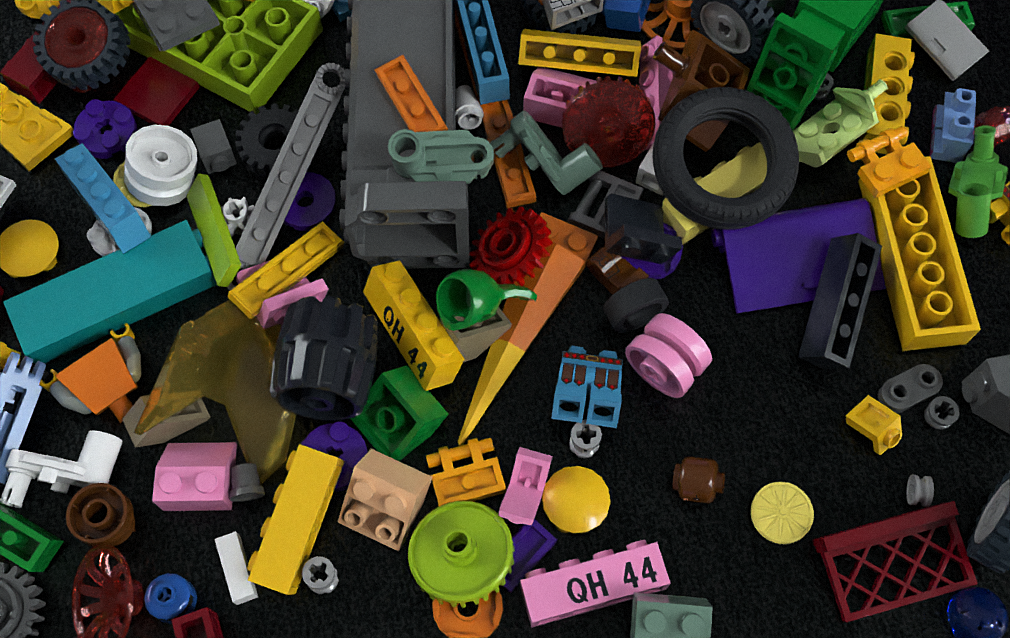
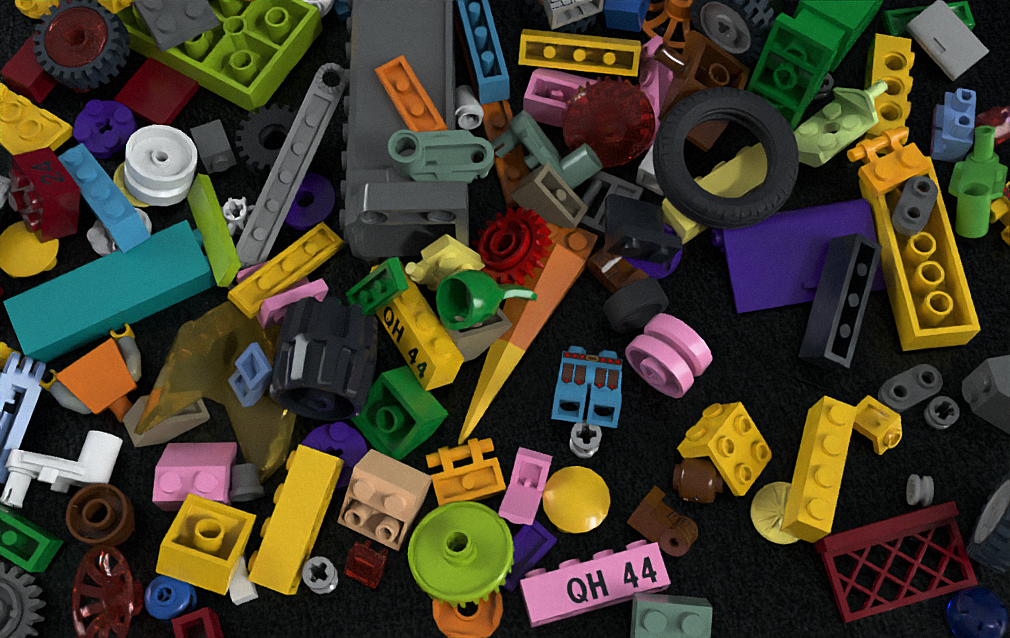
none -> dark red brick [8,147,81,244]
none -> yellow slope [156,493,256,595]
none -> medium blue slope [228,342,274,408]
none -> clear red tile [344,540,388,589]
none -> green tile [346,257,409,315]
none -> light yellow plate [405,234,485,294]
none -> dark tan slope [510,163,588,229]
none -> reddish brown leg [627,486,698,557]
none -> yellow bracket [677,402,772,496]
none -> yellow brick [781,396,857,543]
none -> dark grey plate [891,176,938,236]

